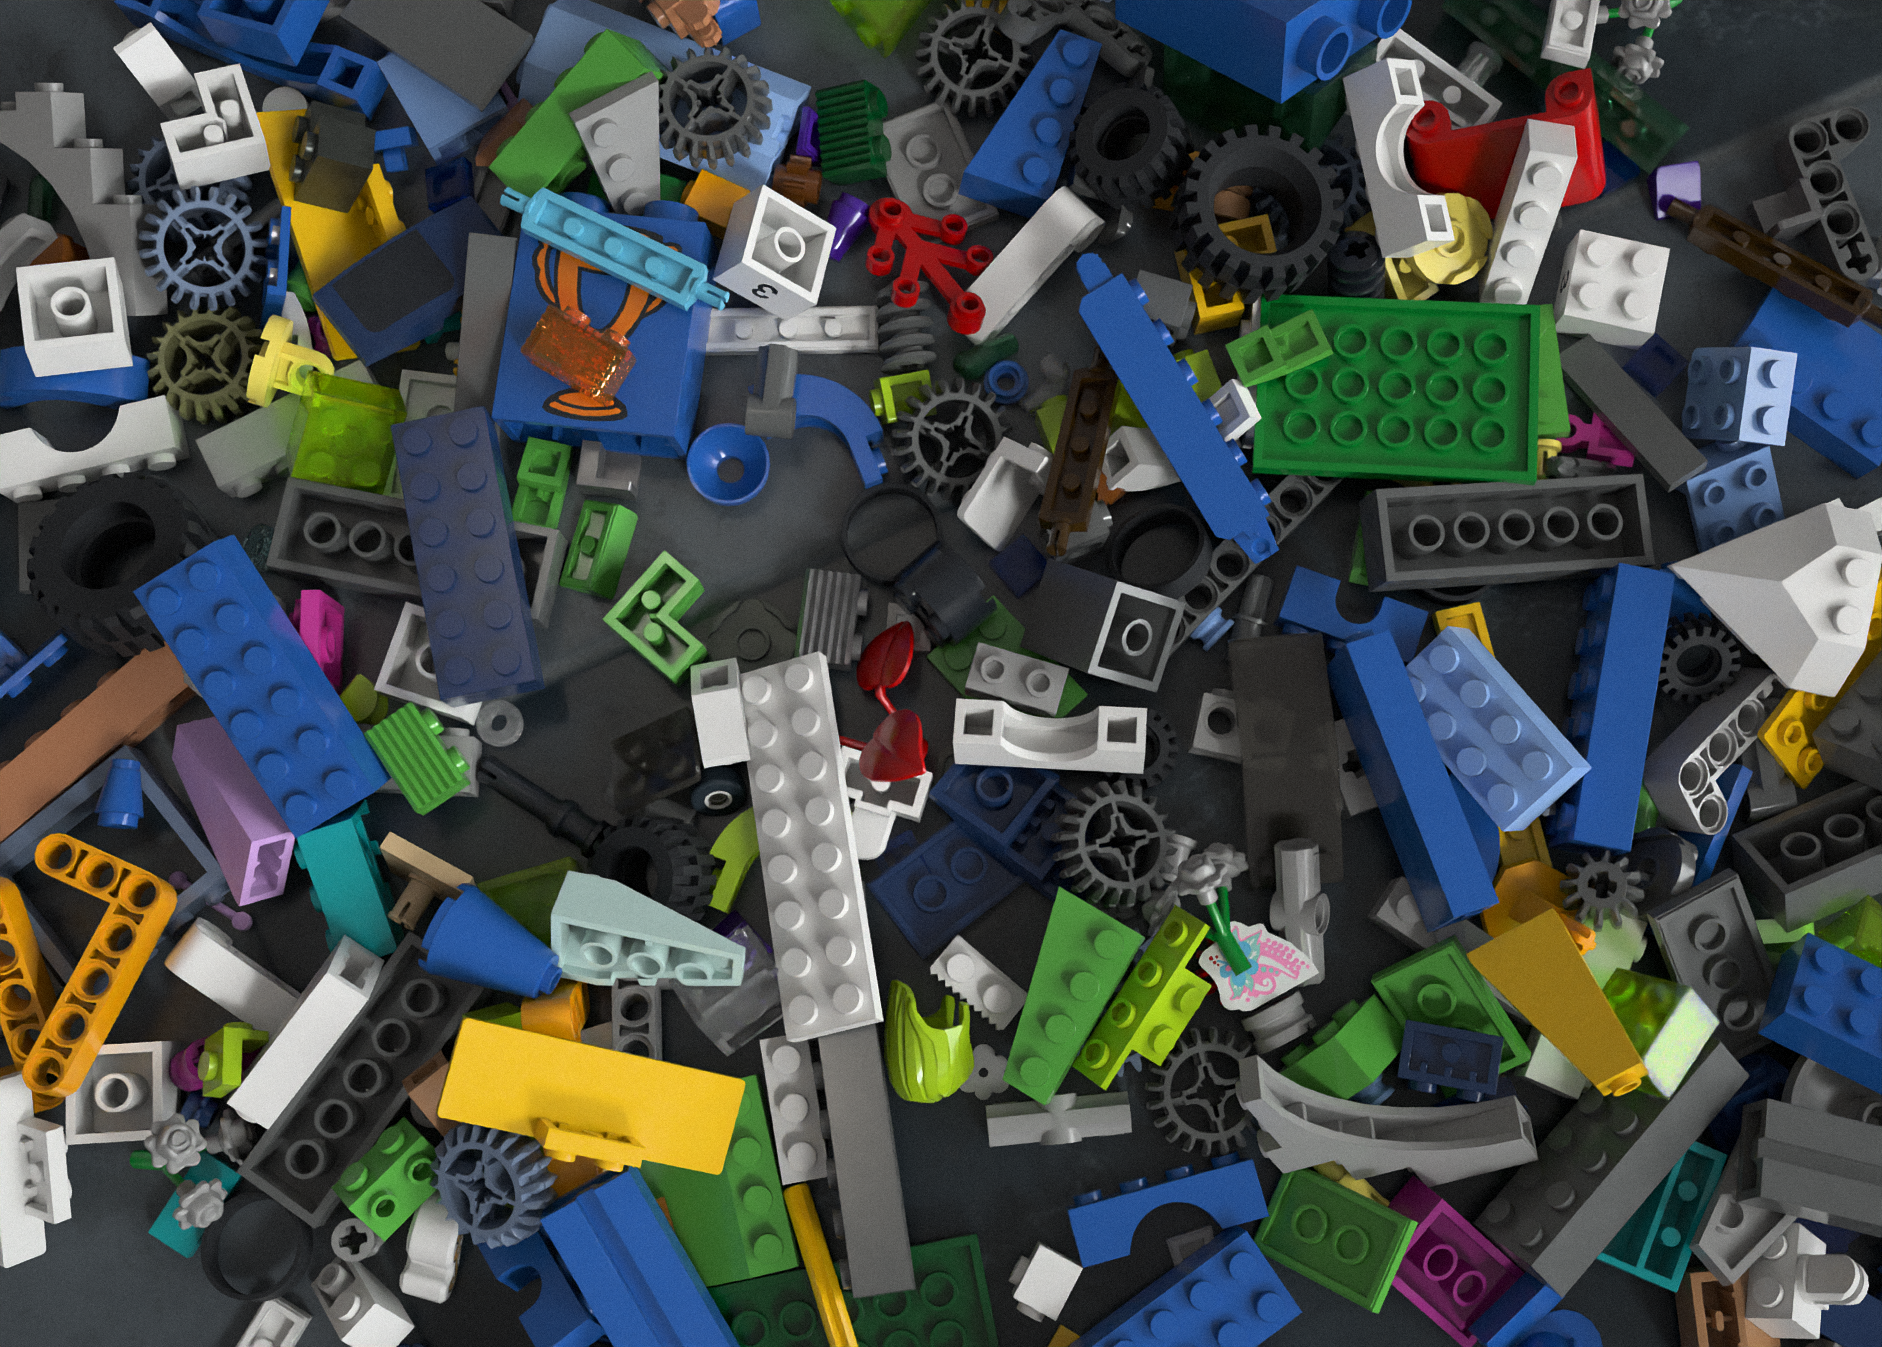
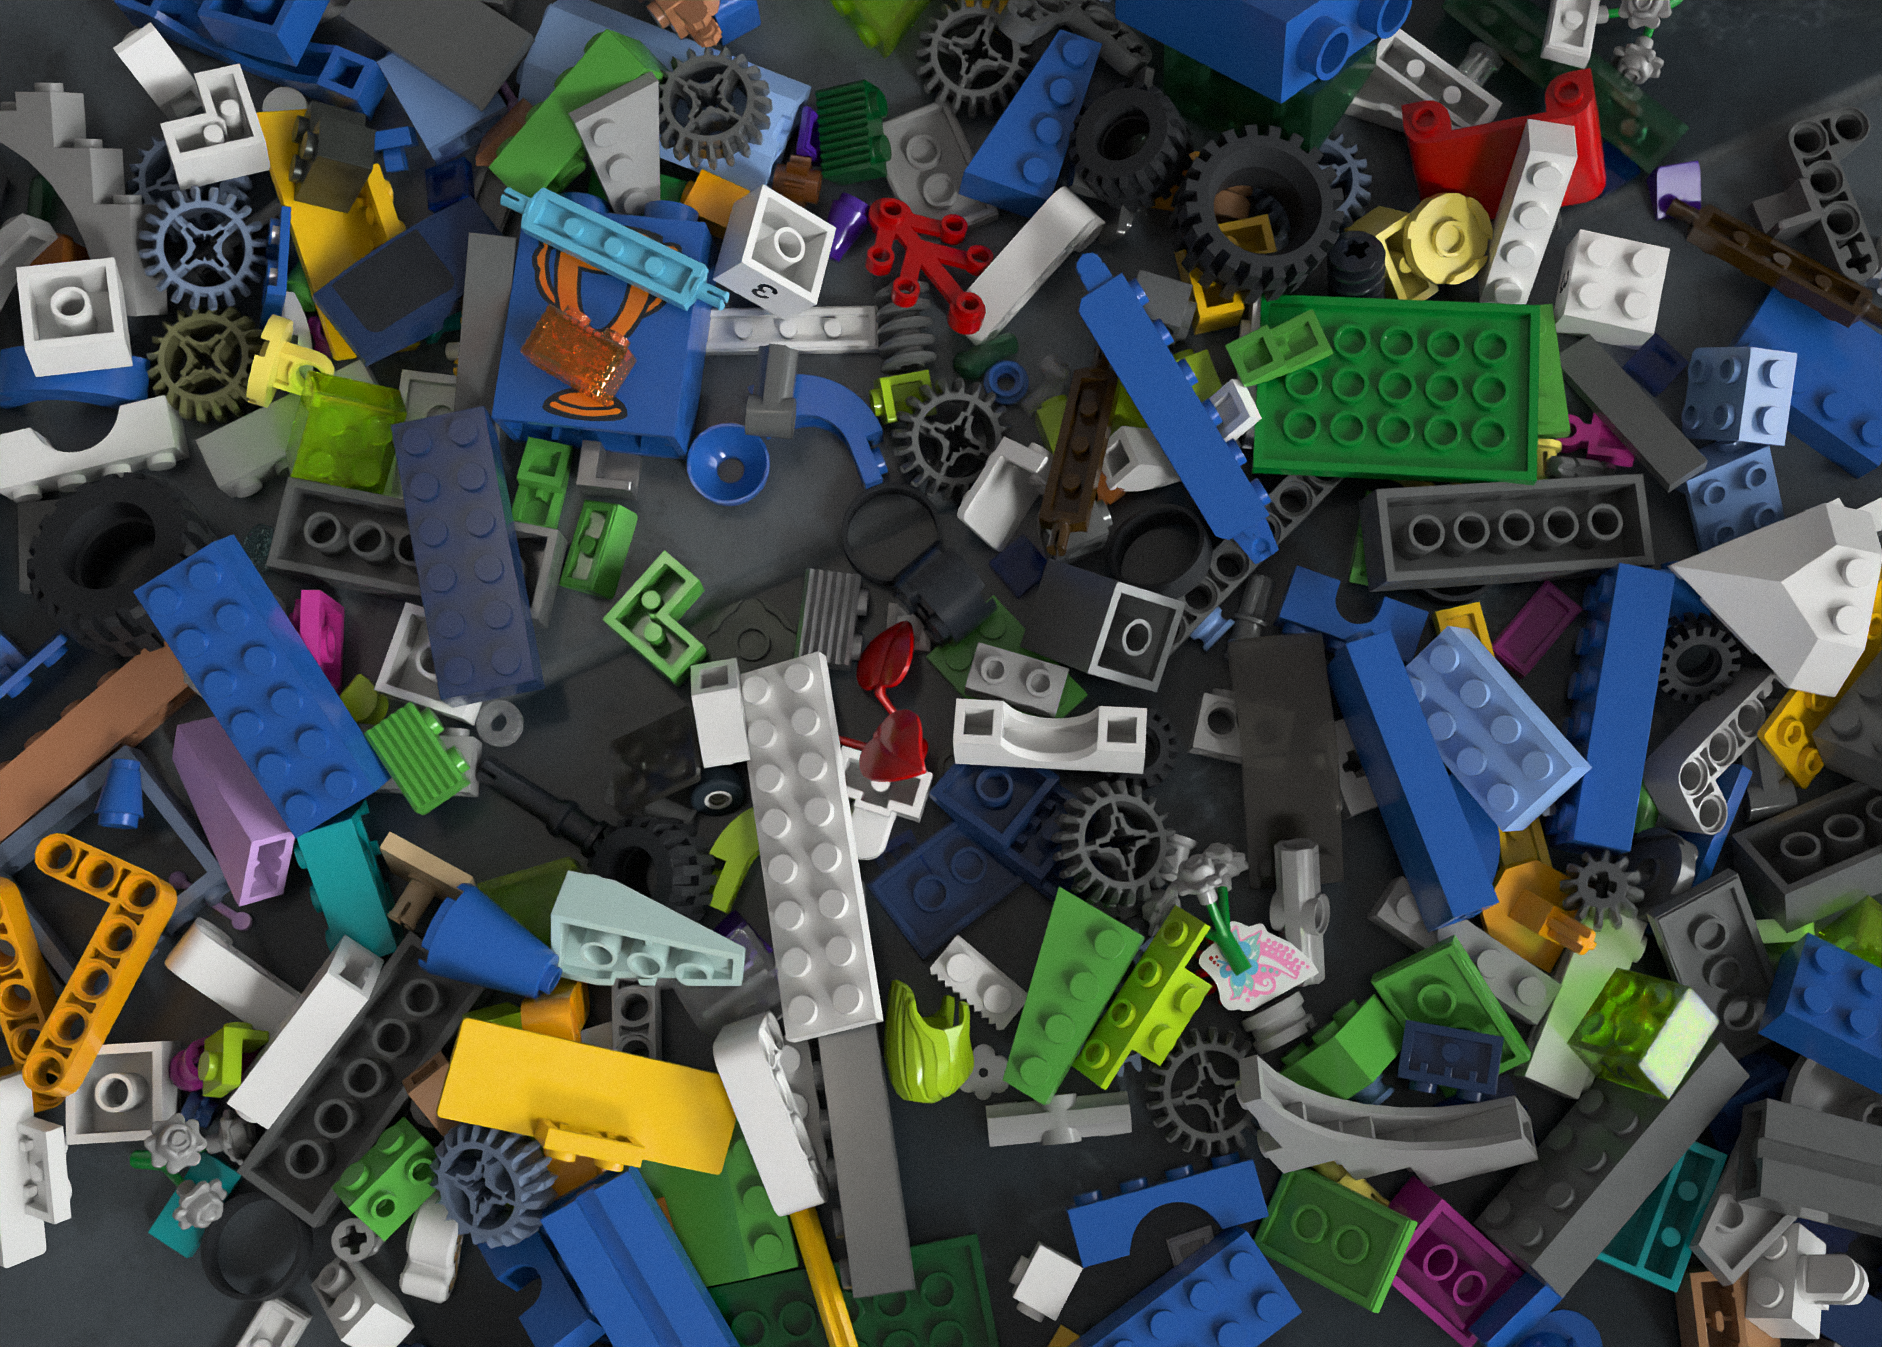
white arch [1343,58,1455,258] -> none
yellow slope [1466,908,1649,1096] -> none
none -> white beam [713,1010,829,1217]
none -> magenta tile [1491,581,1582,679]

